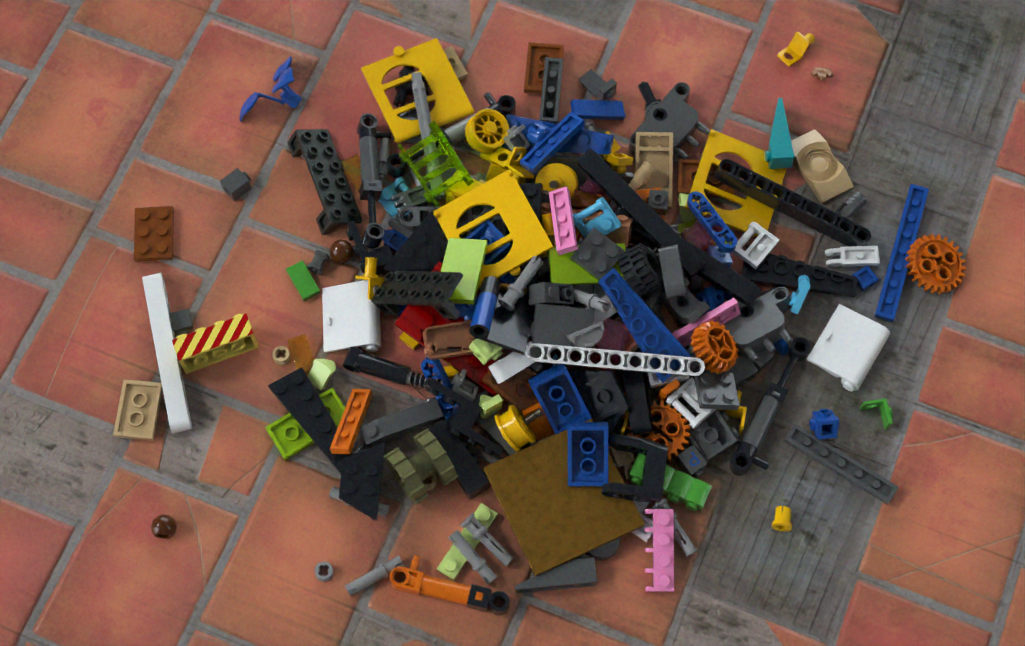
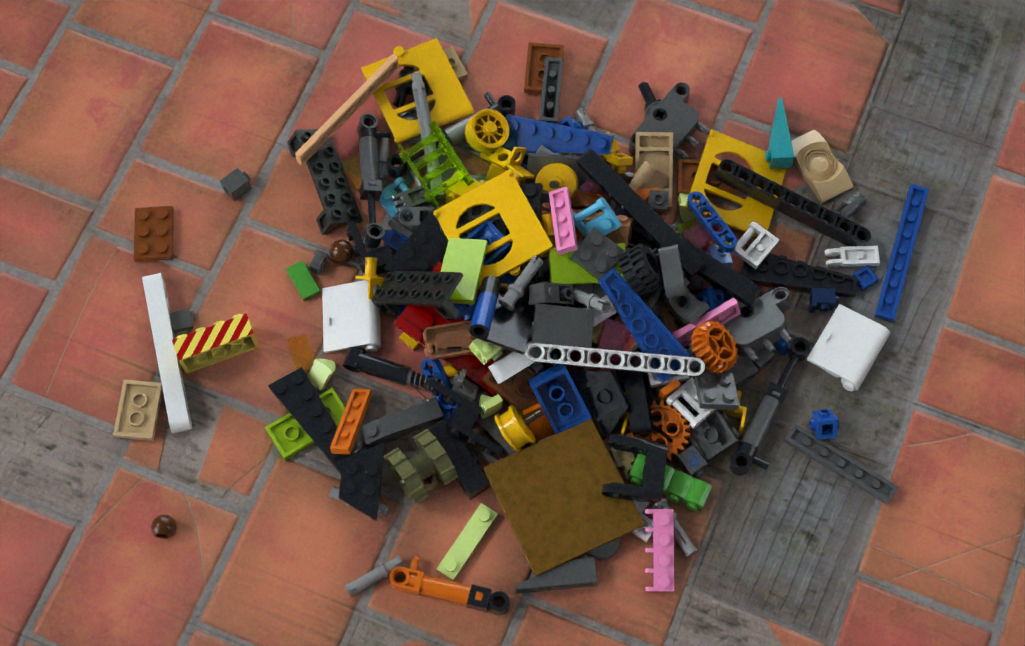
blue plant [239,56,302,122] -> none
tan bush [272,346,291,365] -> none
light grey bush [315,562,333,582] -> none
light grey pin [448,530,497,585] -> none
light grey pin [460,513,514,566] -> none
light grey bracket [503,124,530,157] -> none
blue plate [519,112,585,174] -> none
light grey tile [566,321,605,348] -> none
blue slope [568,422,608,486] -> none
blue tile [570,99,626,120] -> none
dark grey bracket [579,69,617,101] -> none
yellow bush [772,506,792,532] -> none
yellow bracket [777,32,815,66] -> none
medium azure plate [788,275,810,314] -> none
medium nougat plant [811,67,833,80] -> none
bright green bracket [860,398,893,430] -> none
orange gear [905,233,966,294] -> none
none -> light nougat tile [295,54,399,166]
none -> dark blue brick [809,288,839,313]

